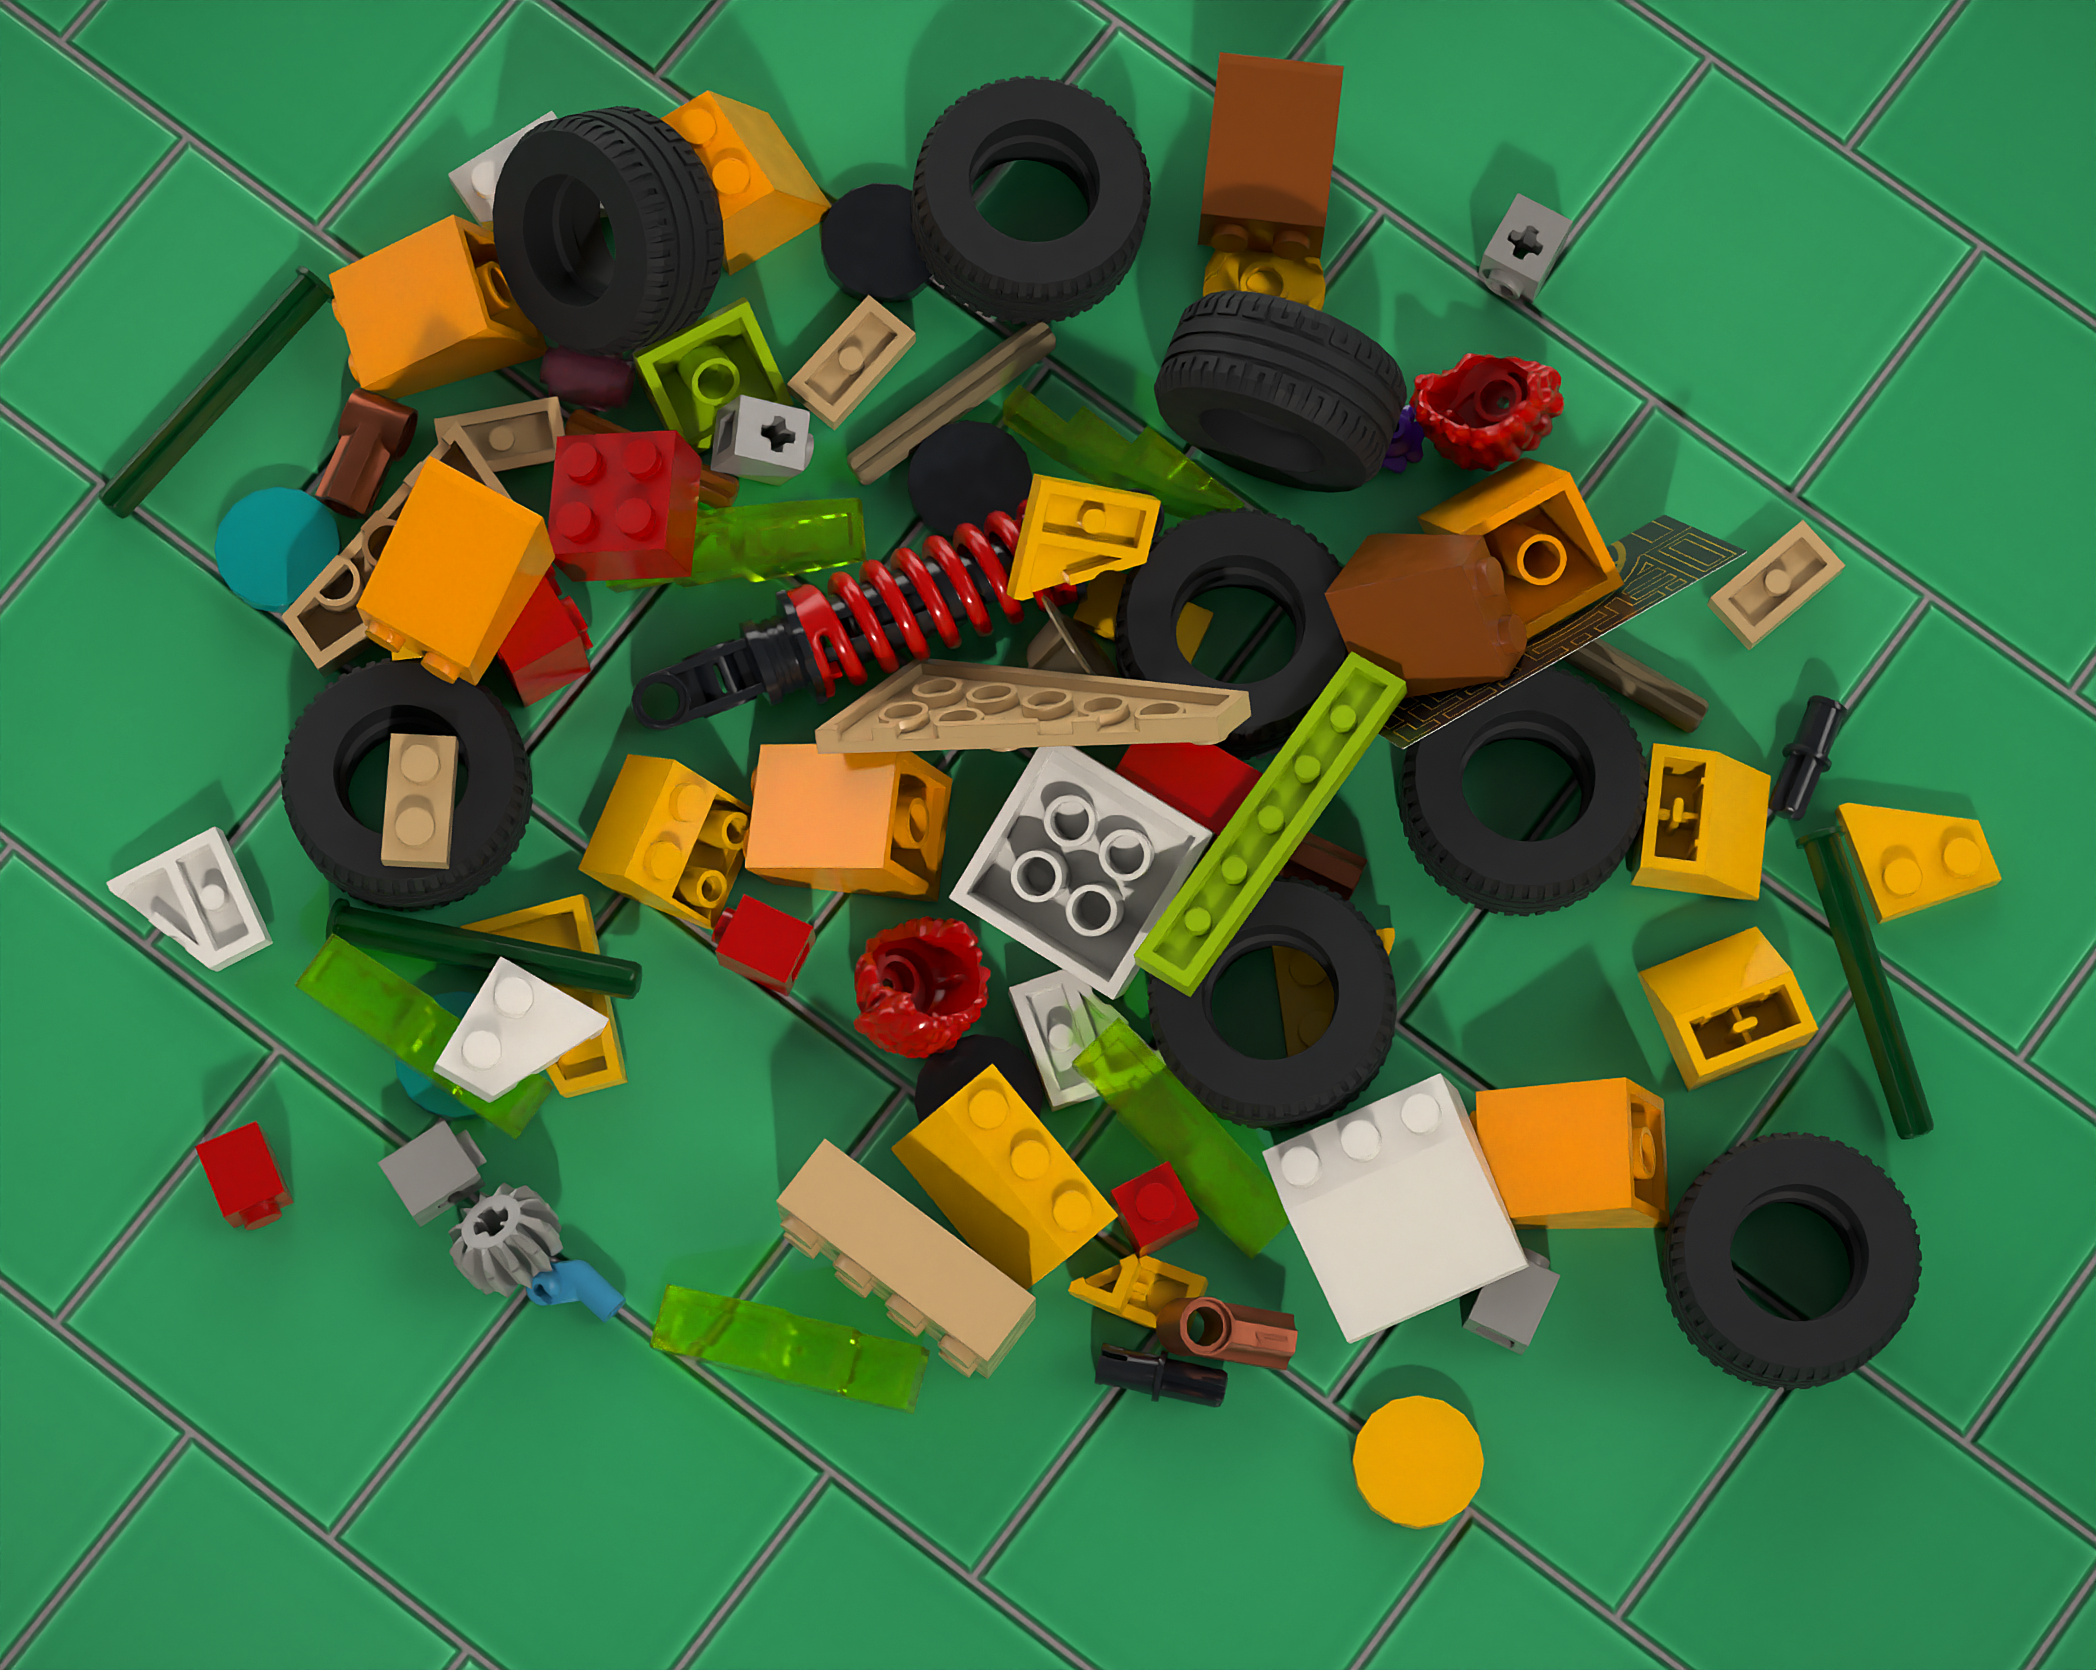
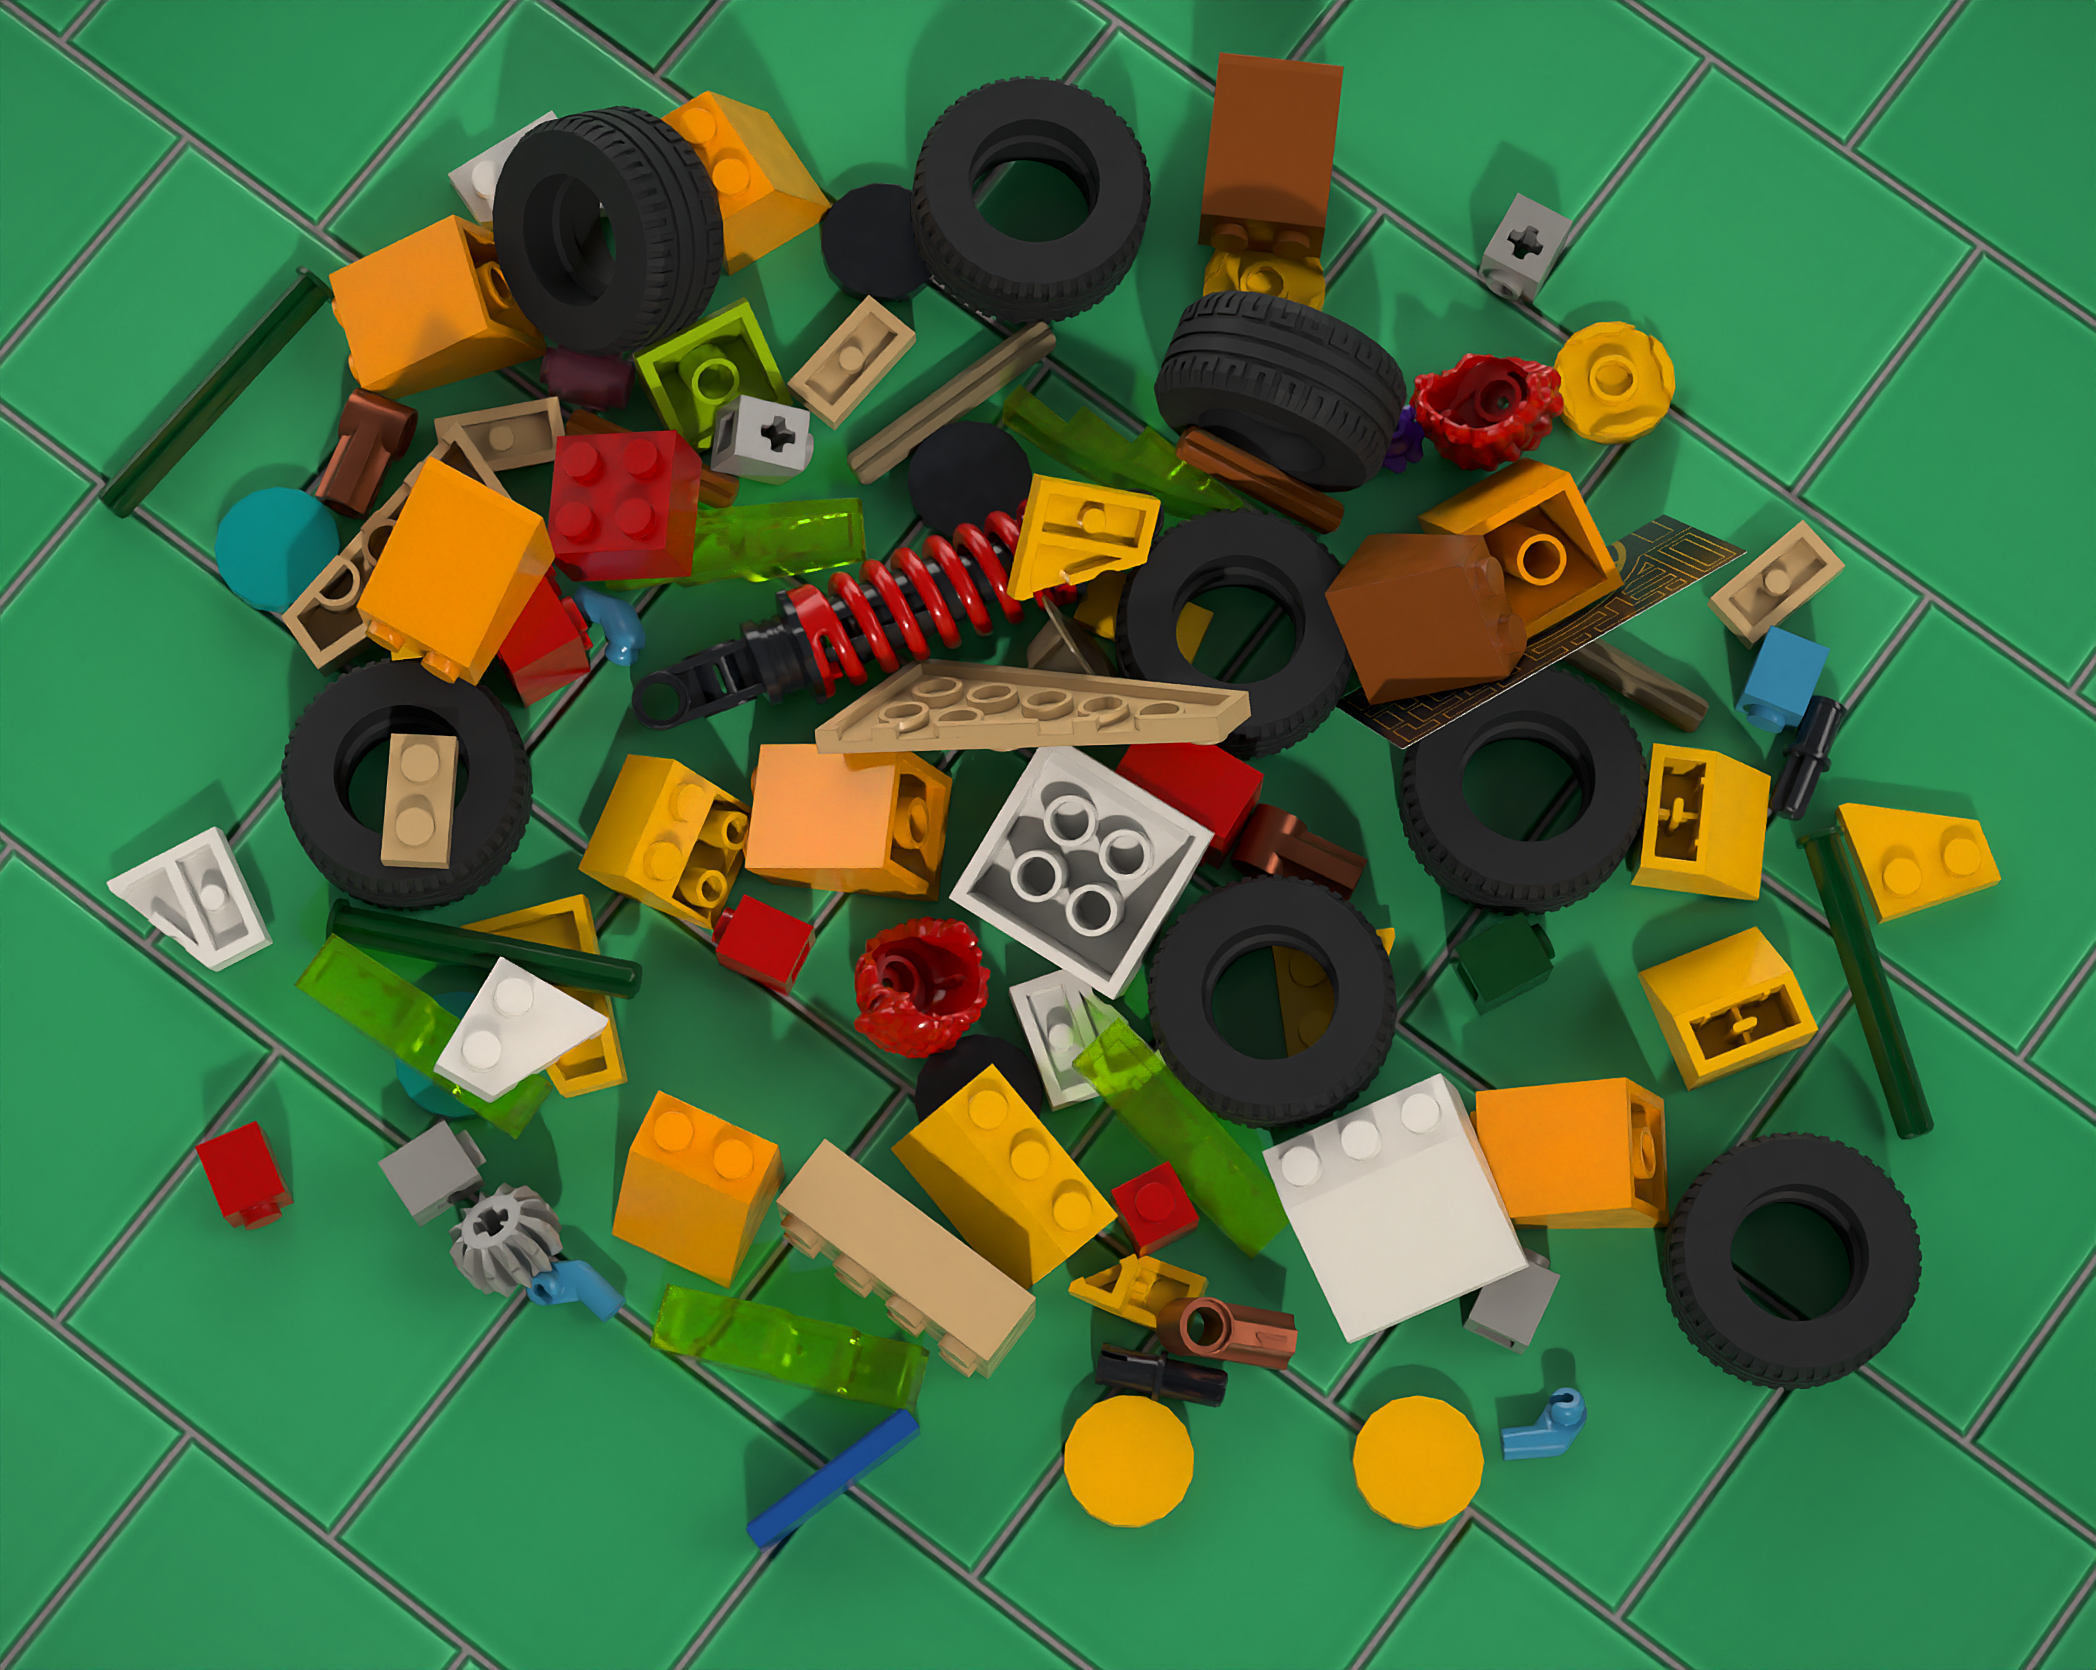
lime plate [1134,651,1407,997] -> none
none -> dark azure arm [573,584,646,666]
none -> light orange slope [611,1090,786,1289]
none -> blue tile [746,1408,921,1554]
none -> yellow tile [1064,1395,1194,1528]
none -> dark orange axle [1175,426,1345,535]
none -> dark green brick [1449,912,1555,1016]
none -> dark azure arm [1500,1387,1587,1461]
none -> yellow tile [1553,321,1676,445]
none -> dark azure brick [1734,625,1830,733]

